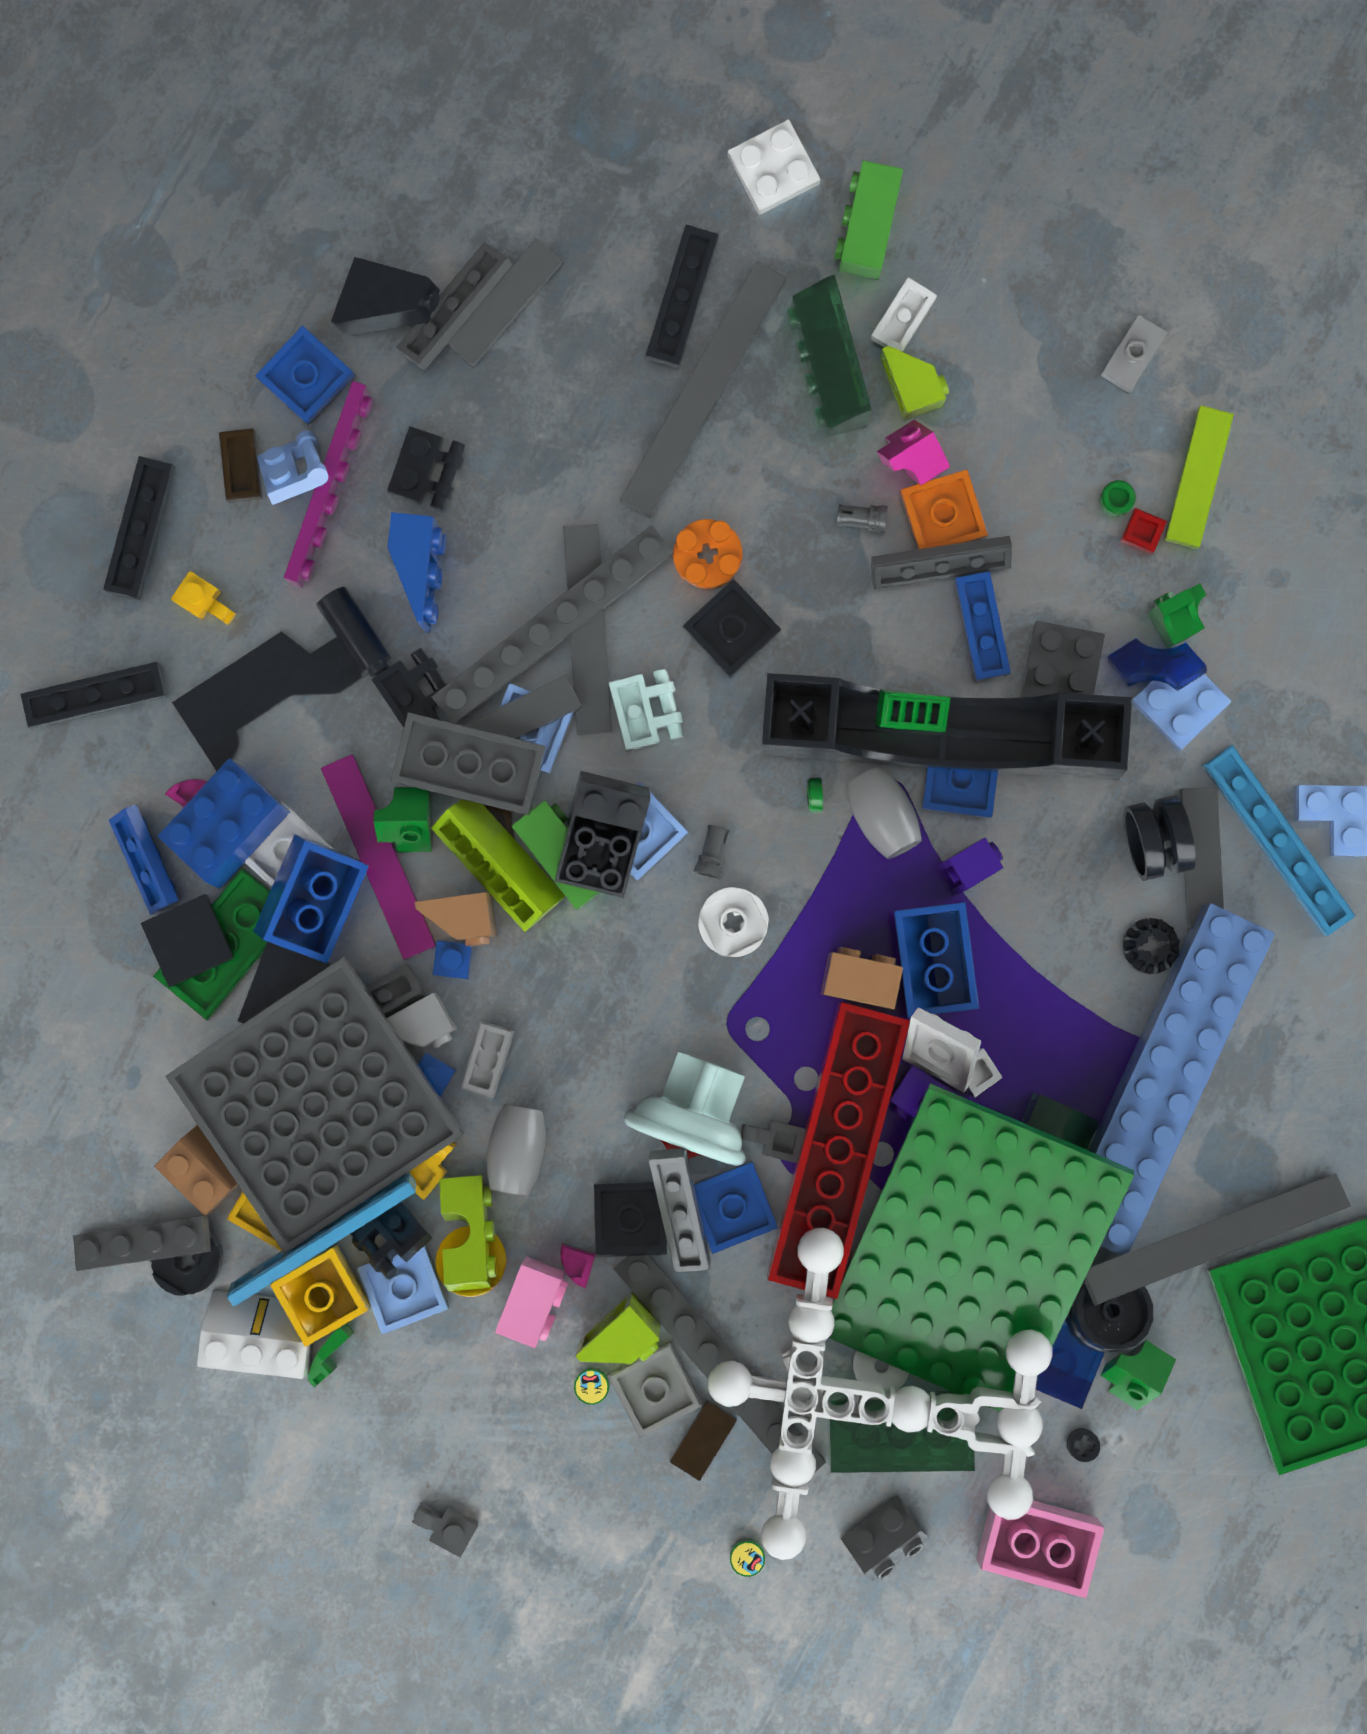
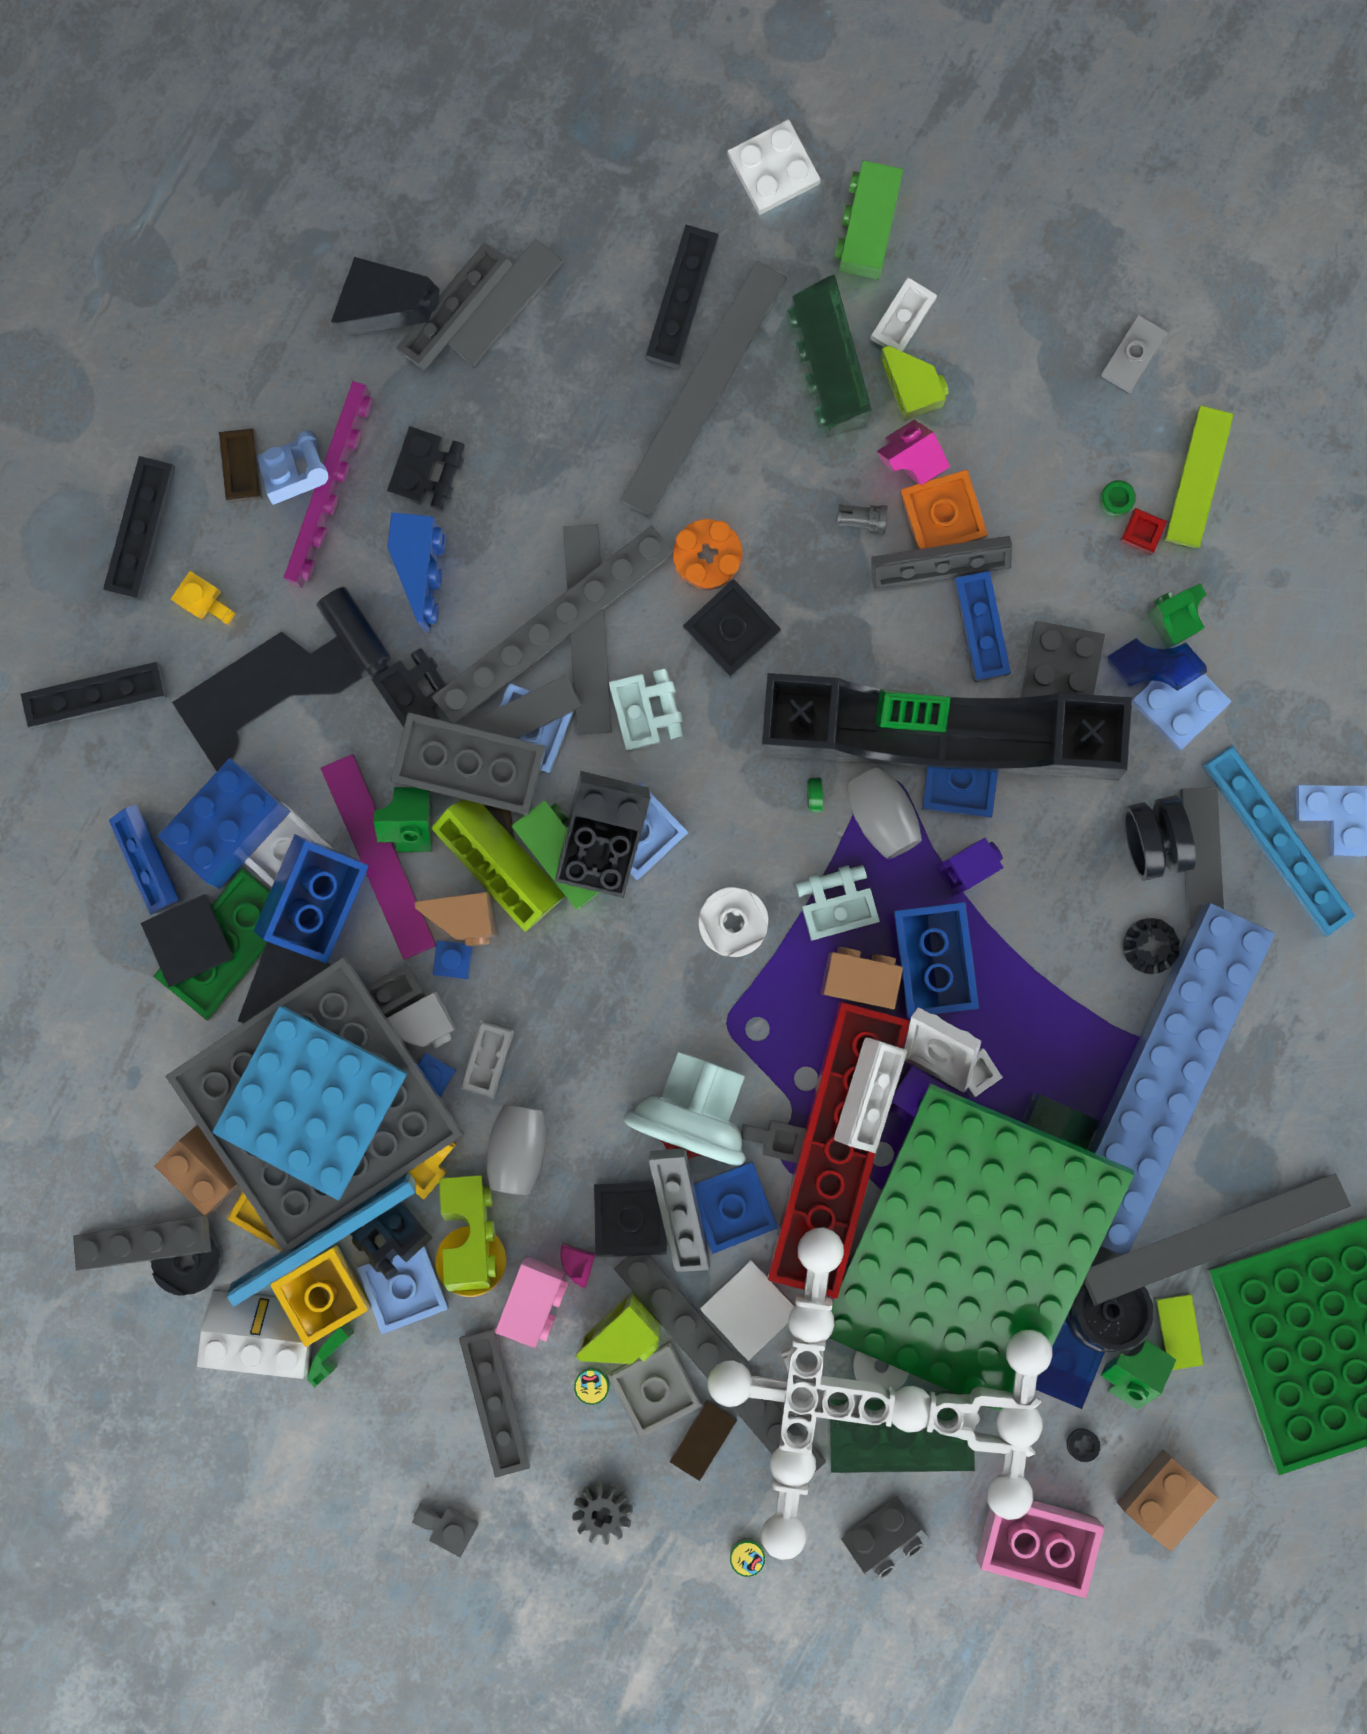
dark pink tile [165,779,207,807] -> none
blue plate [255,325,355,425] -> none
dark grey pin [693,825,730,879] -> none
none -> dark azure plate [212,1005,408,1201]
none -> dark grey plate [459,1328,530,1478]
none -> dark grey gear [572,1481,633,1545]
none -> white tile [700,1259,795,1361]
none -> light aqua plate [795,865,880,941]
none -> white slope [834,1038,908,1153]
none -> medium nougat slope [1117,1449,1218,1552]
none -> lime tile [1155,1293,1204,1370]

